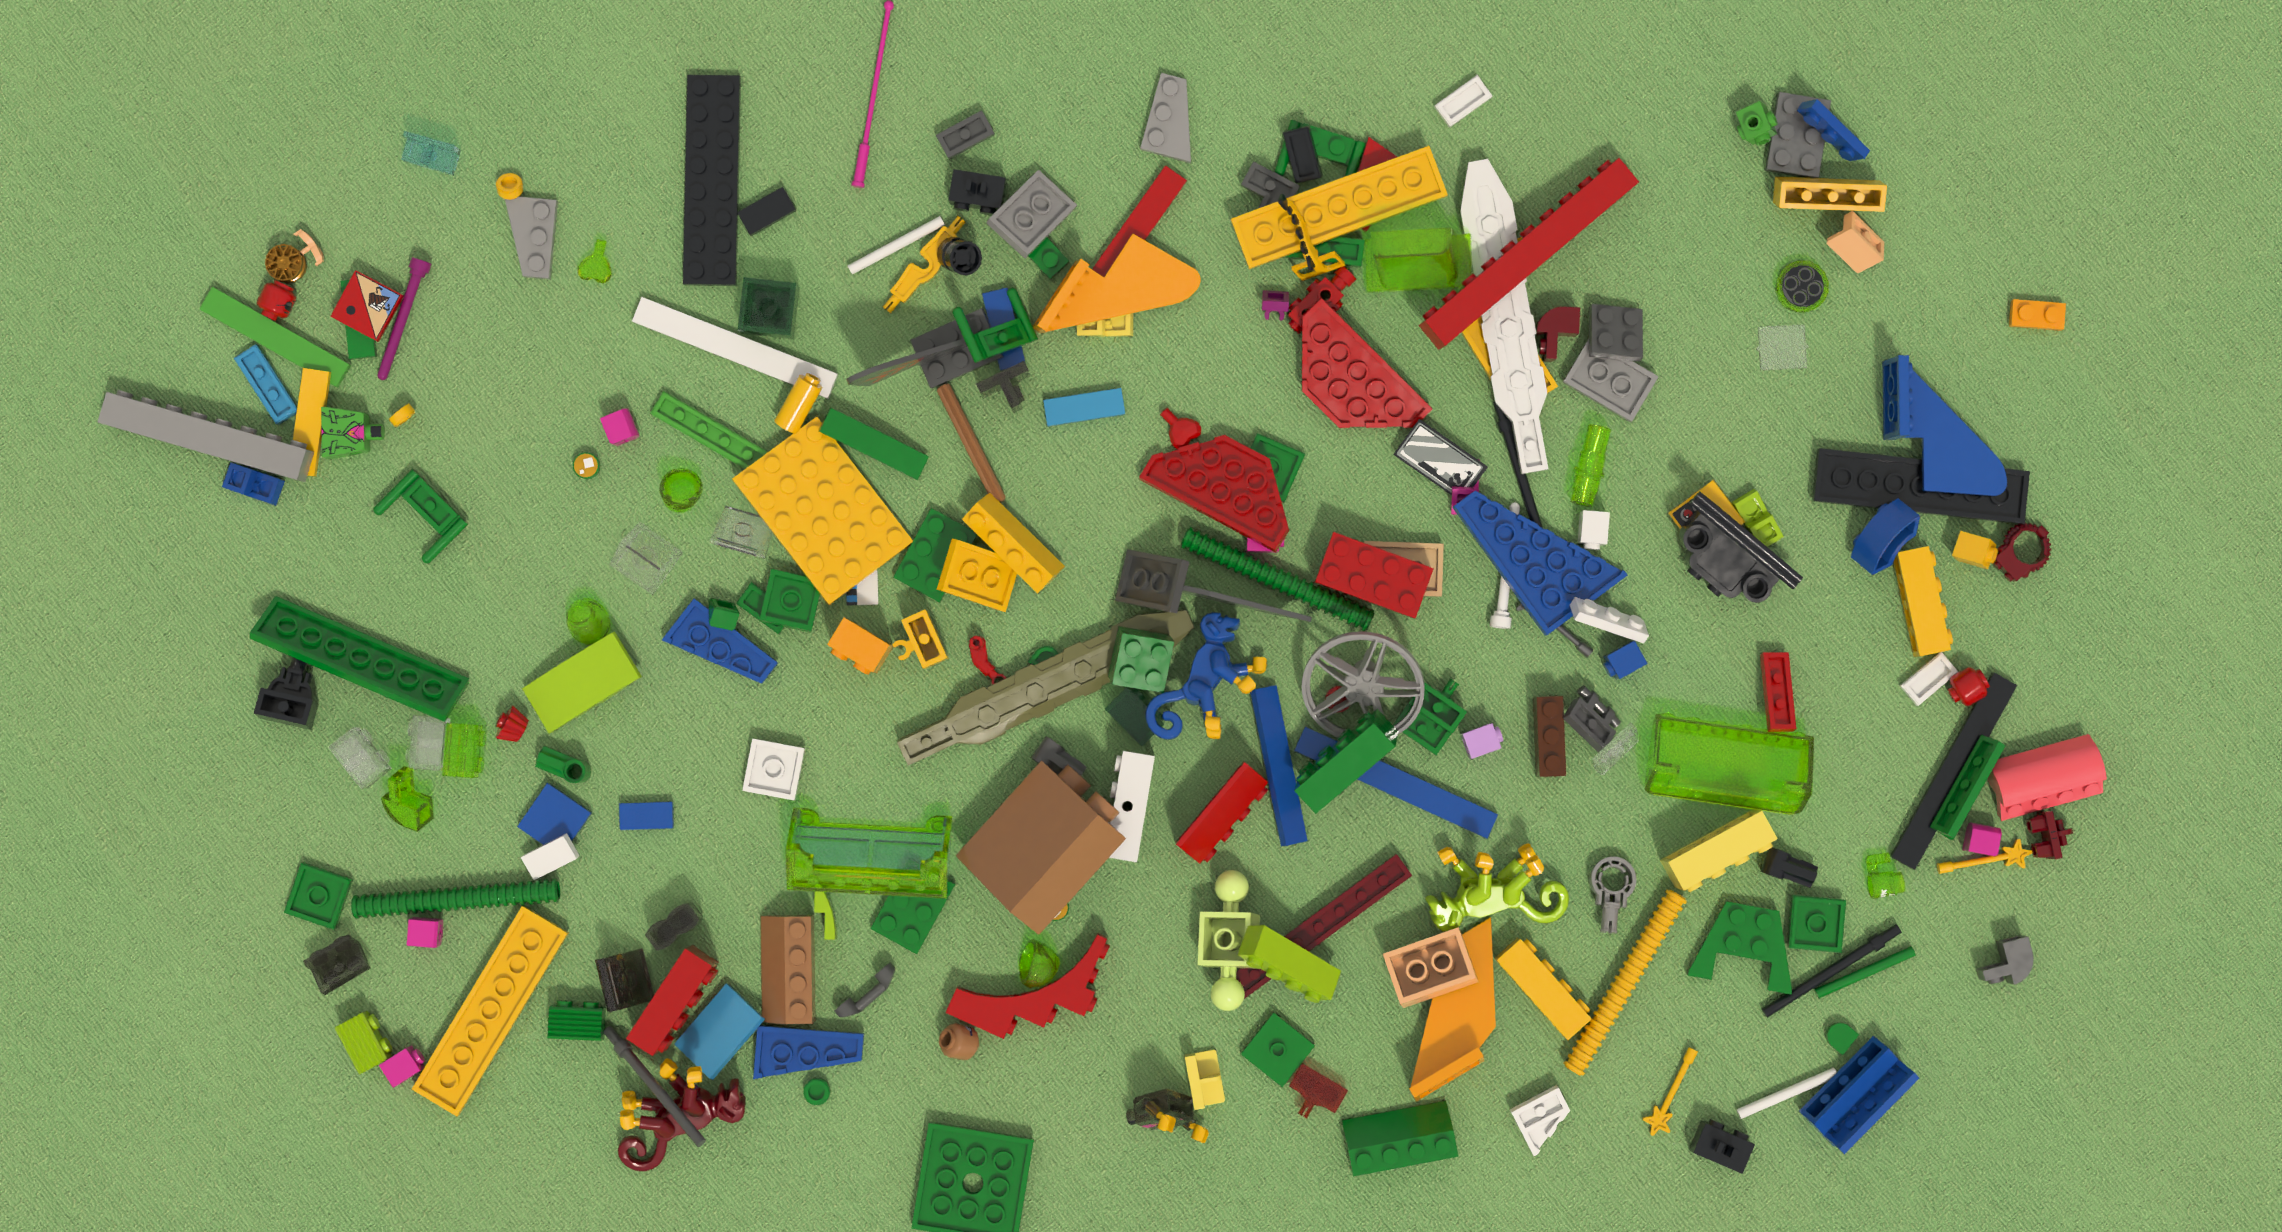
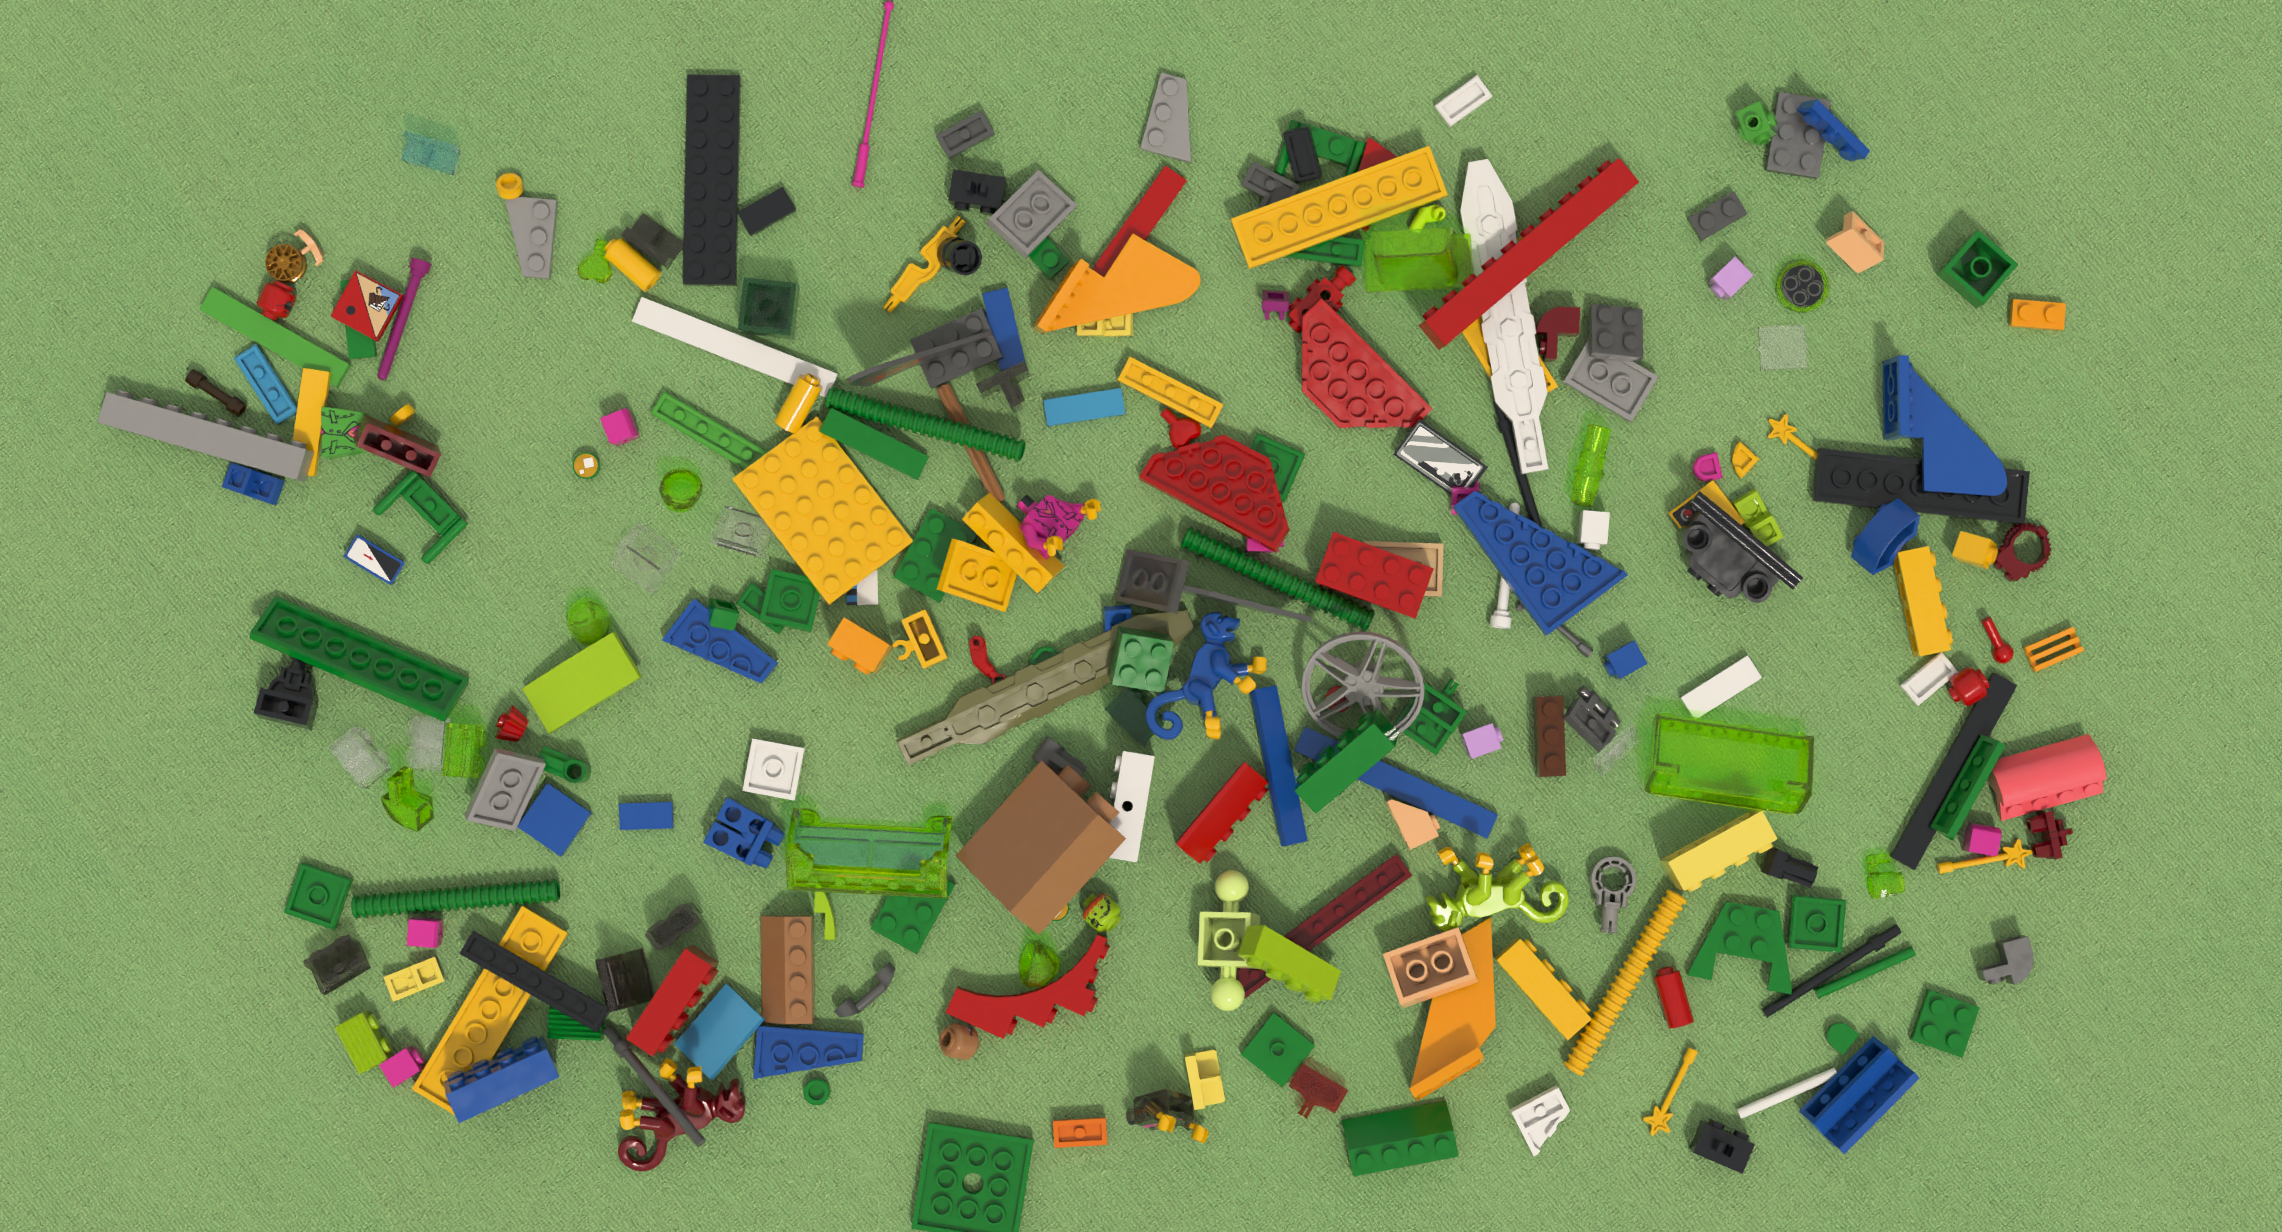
white tile [521,833,580,880] -> none
white bar [847,216,945,275] -> none
green plate [952,288,1038,363] -> none
yellow piece [1278,194,1345,281] -> none
white plate [1570,597,1649,643] -> none
red plate [1760,652,1797,732] -> none
yellow brick [1773,177,1887,212] -> none
none -> dark brown bar [185,369,247,417]
none -> slope [343,534,405,585]
none -> brick [353,414,441,477]
none -> light yellow slope [383,957,444,1002]
none -> blue brick [444,1036,559,1123]
none -> black tile [459,931,611,1033]
none -> light grey plate [464,748,546,831]
none -> yellow brick [604,238,662,292]
none -> clear smoke panel [621,214,684,269]
none -> blue hips [703,796,785,868]
none -> green piece [825,386,1026,462]
none -> dark pink torso [1017,495,1101,560]
none -> orange plate [1053,1117,1108,1148]
none -> lime head [1082,893,1122,933]
none -> blue plate [1103,605,1131,632]
none -> yellow plate [1118,357,1224,429]
none -> light nougat slope [1385,799,1440,850]
none -> neon yellow arm [1408,204,1446,235]
none -> red brick [1654,966,1694,1029]
none -> white tile [1680,655,1762,720]
none -> dark grey plate [1687,192,1747,242]
none -> dark pink tile [1692,452,1723,482]
none -> lavender brick [1708,257,1753,300]
none -> yellow tile [1731,441,1759,479]
none -> yellow piece [1767,414,1817,460]
none -> green plate [1910,989,1979,1058]
none -> green brick [1936,230,2018,308]
none -> red bar [1981,617,2014,664]
none -> light orange tile [2023,627,2084,672]

